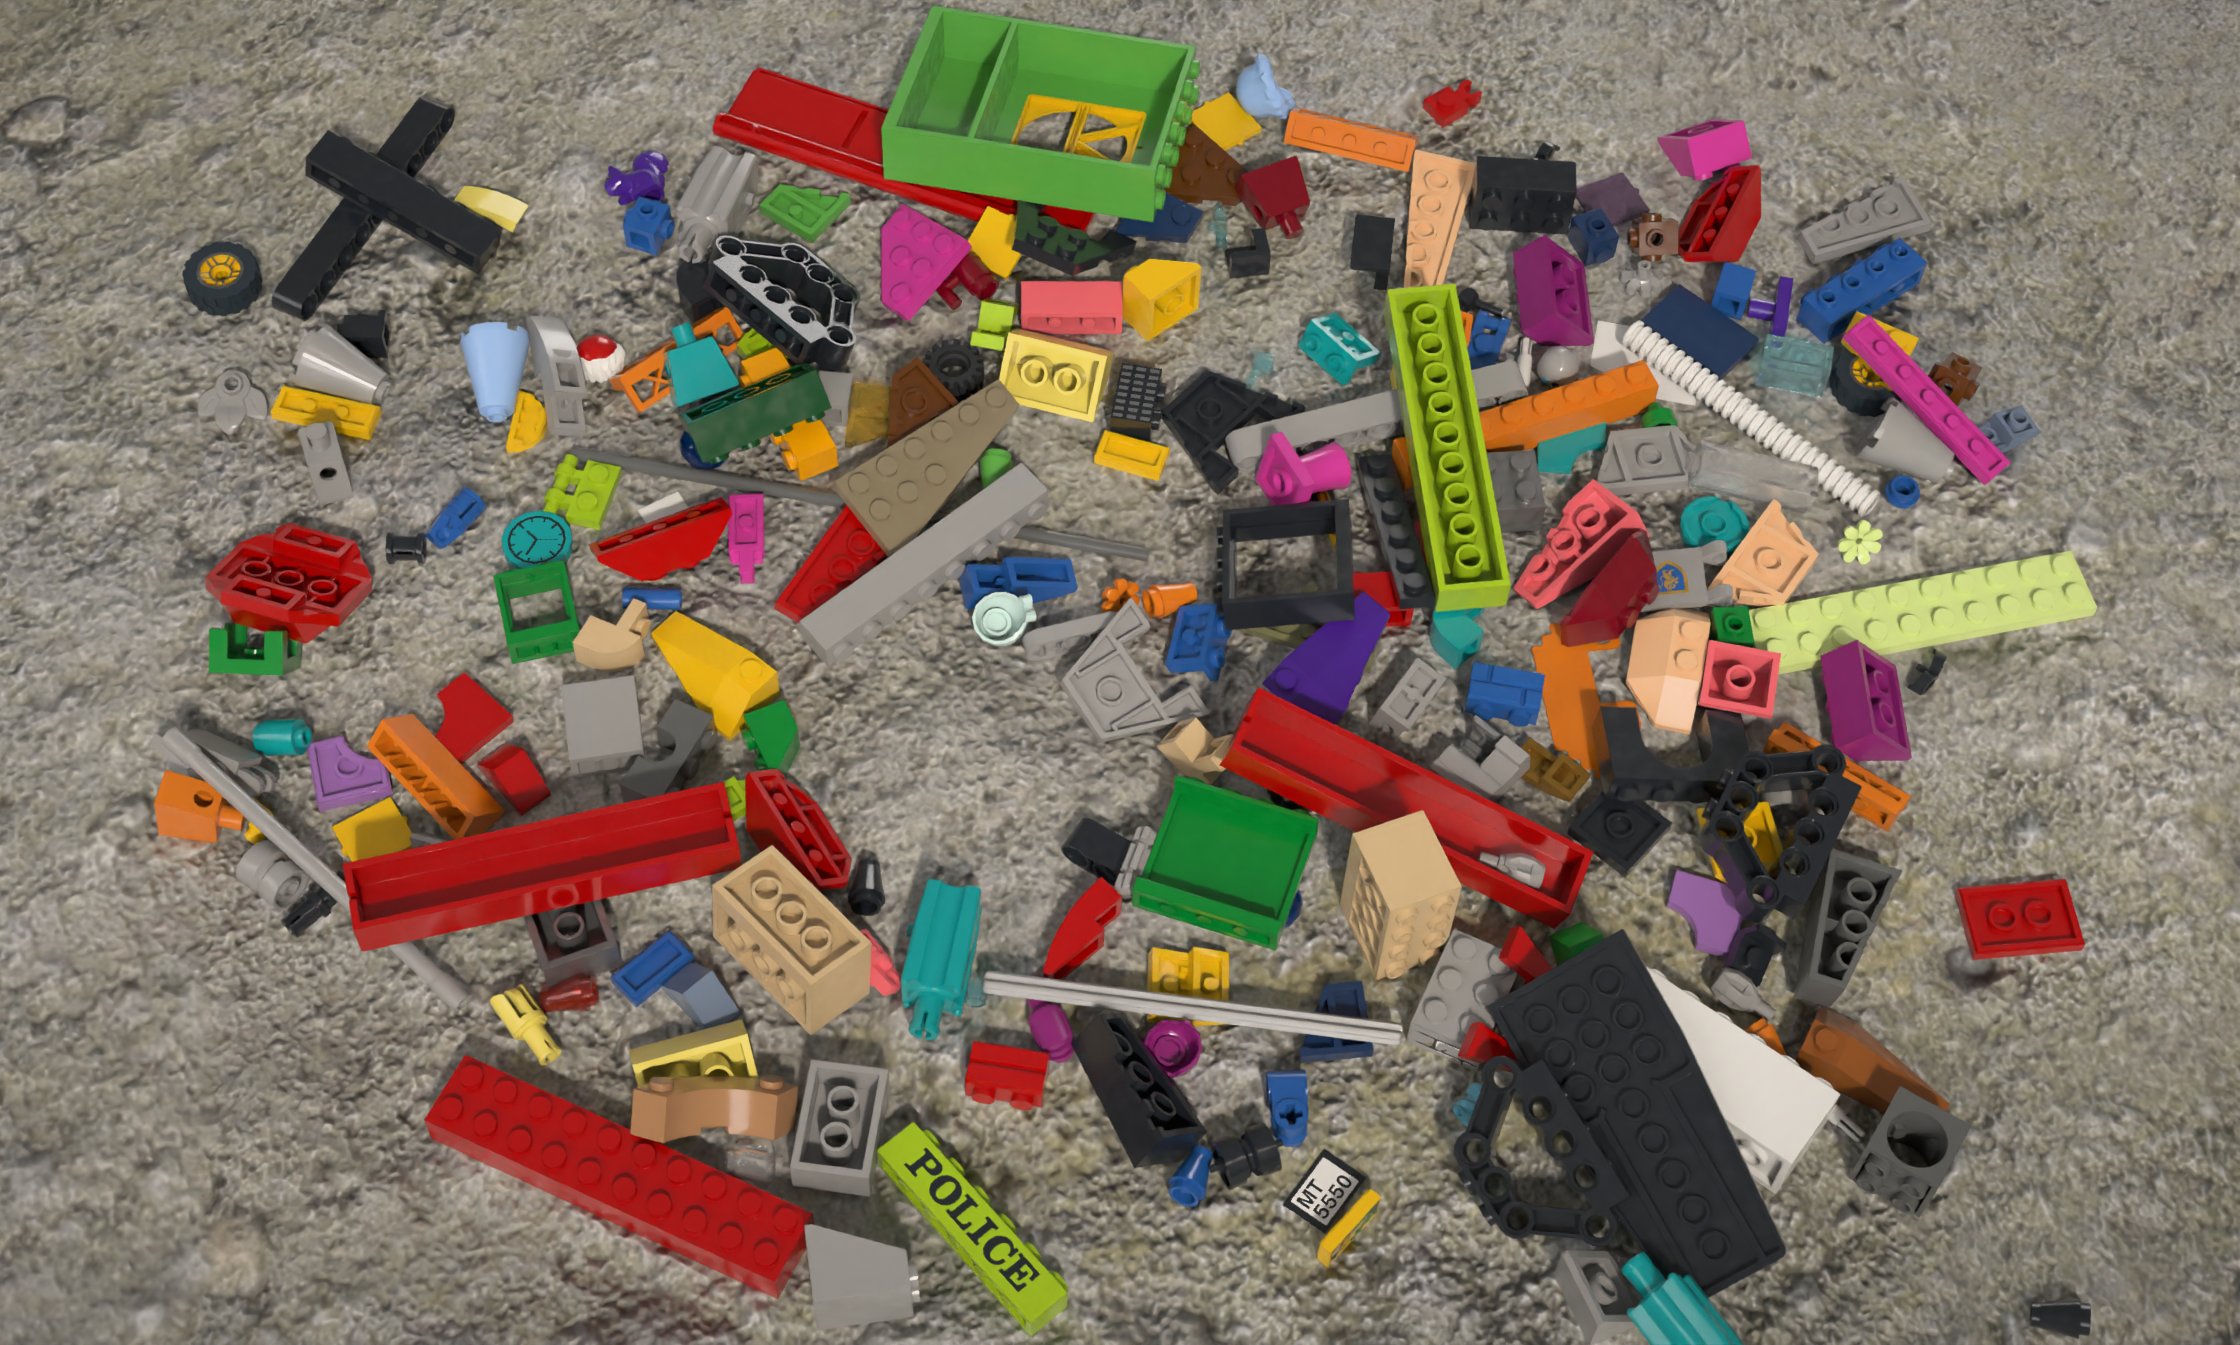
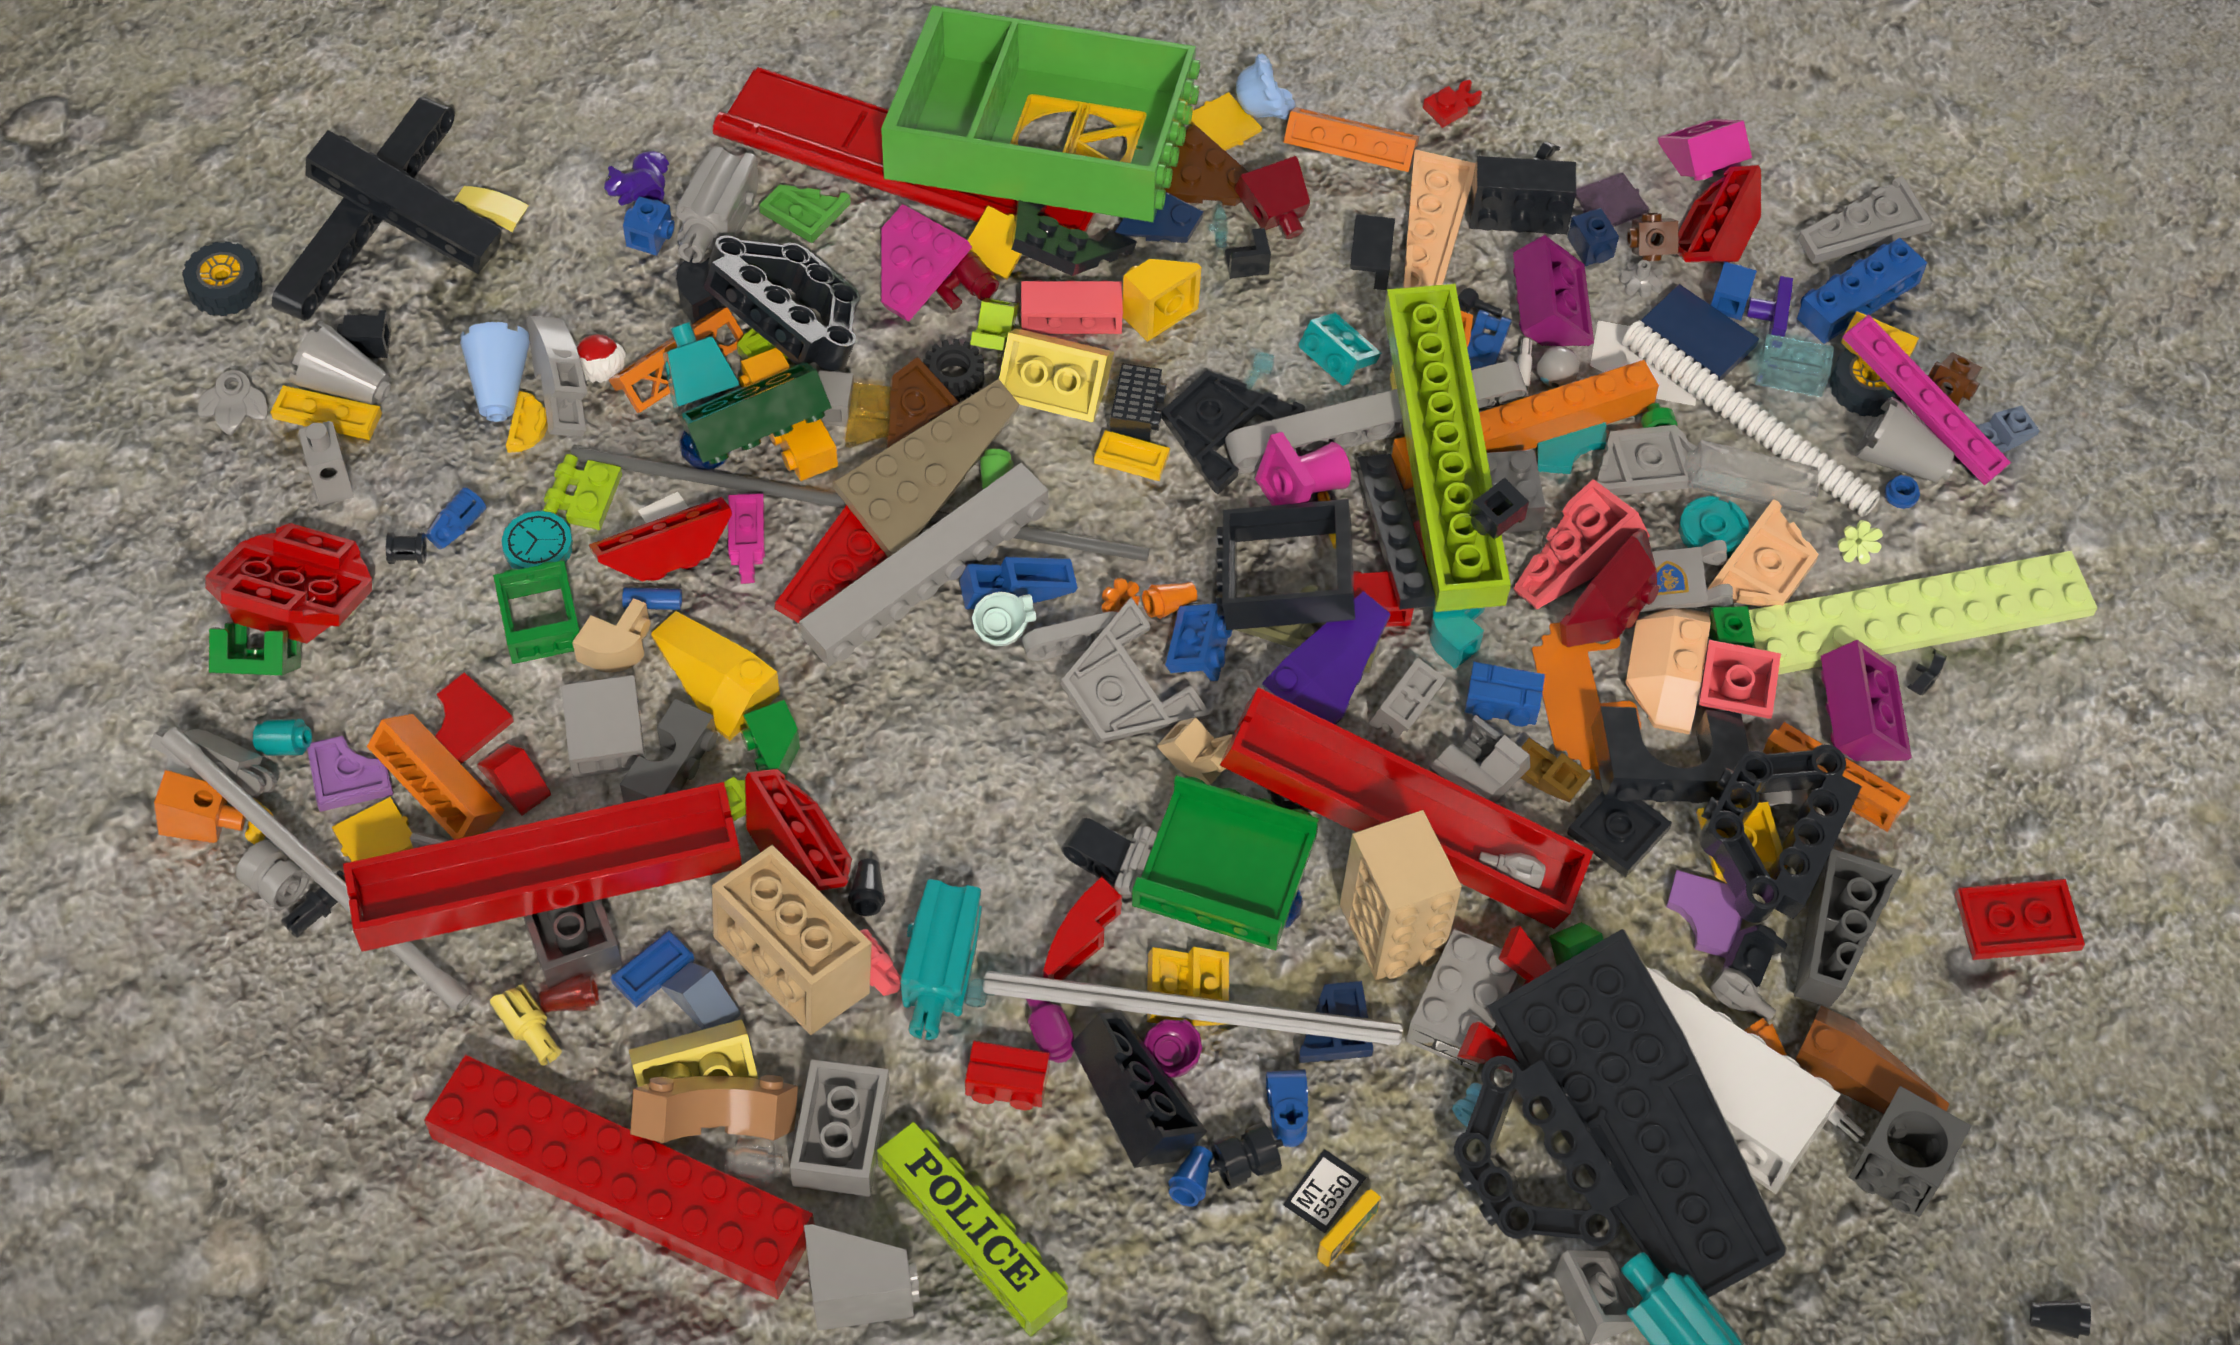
none -> black brick [1470,478,1529,540]

